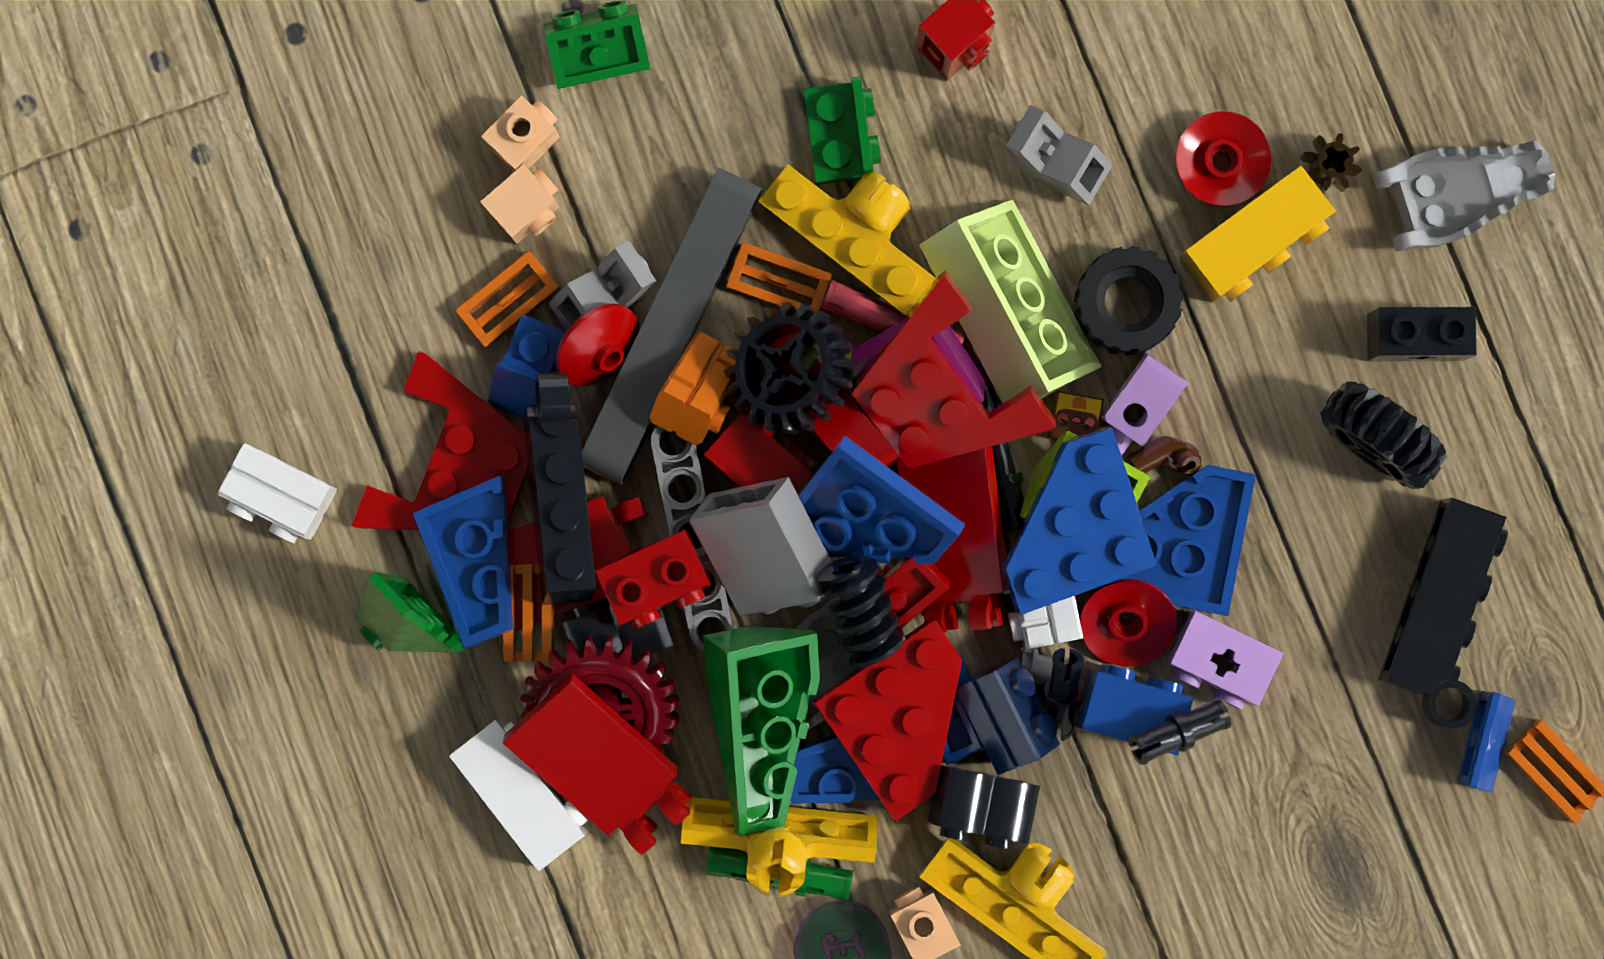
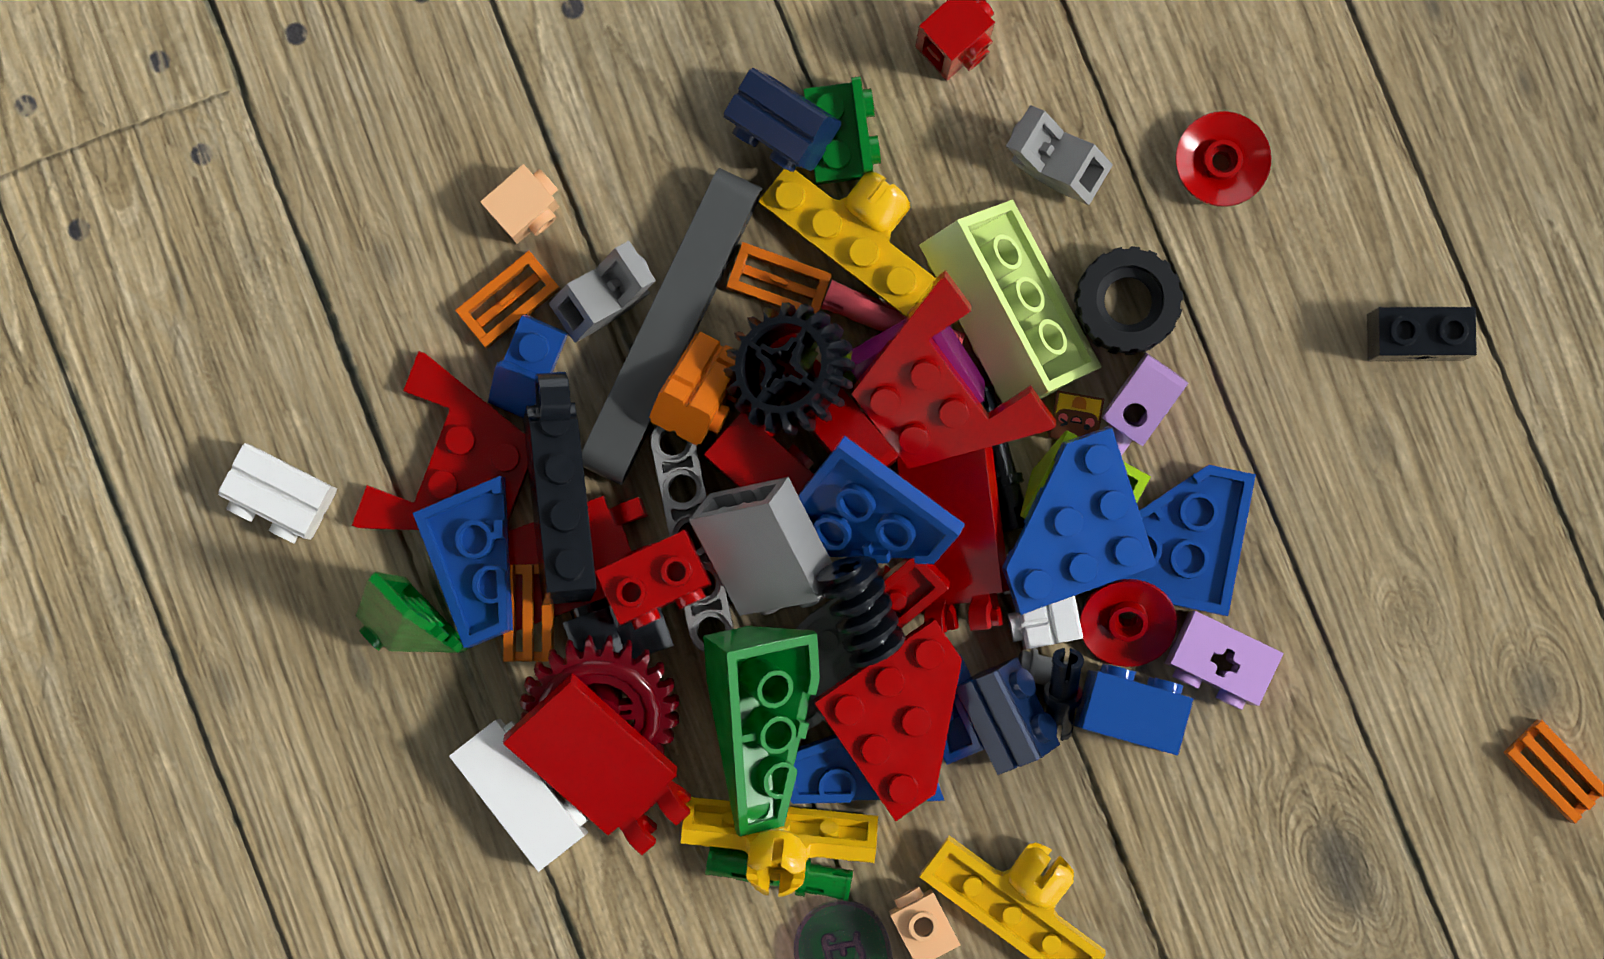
light nougat brick [481,95,560,172] -> none
green bracket [544,0,651,89] -> none
red dish [555,304,640,386] -> none
black brick [928,765,1040,850] -> none
reddish brown arm [1127,436,1202,475] -> none
black pin [1128,698,1231,765] -> none
yellow brick [1179,165,1336,303] -> none
dark brown gear [1300,133,1362,193] -> none
black gear [1320,381,1447,489] -> none
light grey animal [1372,140,1555,251] -> none
black hinge [1378,497,1508,728] -> none
blue slope [1457,691,1515,792] -> none
none -> dark blue brick [723,68,841,172]

